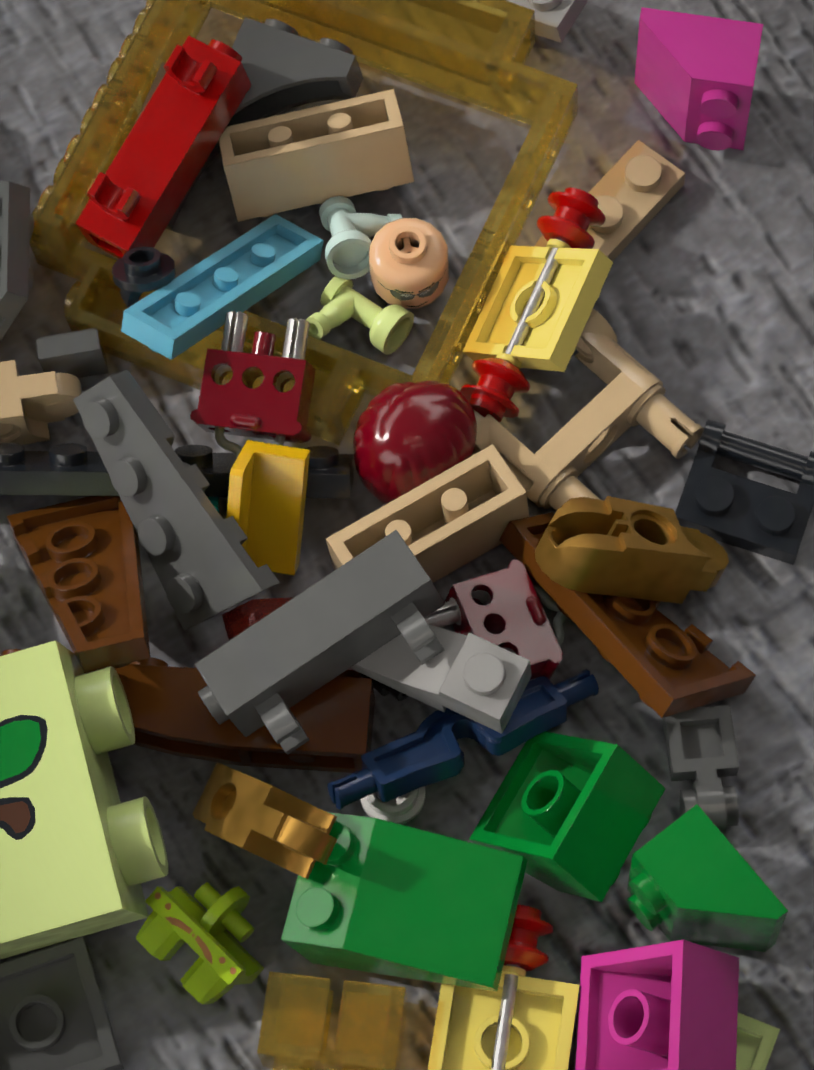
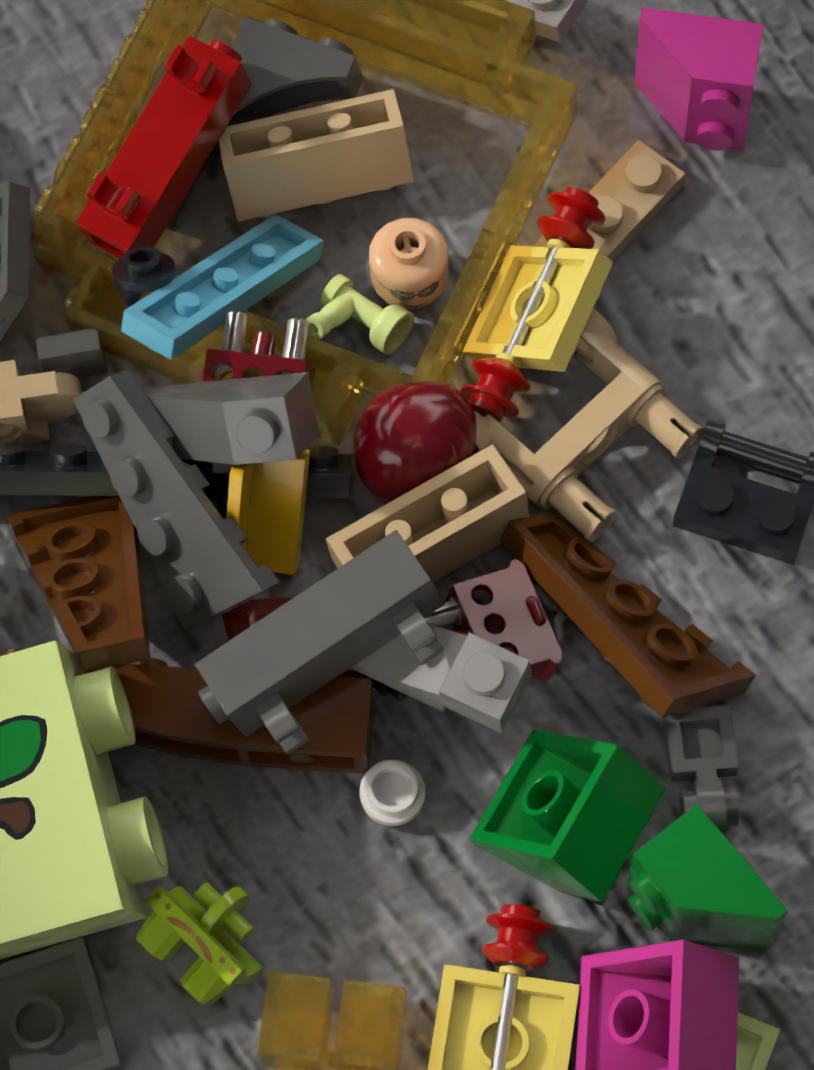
pearl gold piece [192,762,337,879] -> none
green slope [281,812,528,992] -> none
light aqua piece [319,196,402,280] -> none
dark blue piece [327,669,599,810] -> none
pearl gold piece [535,496,729,604] -> none
none -> dark grey slope [141,372,320,465]

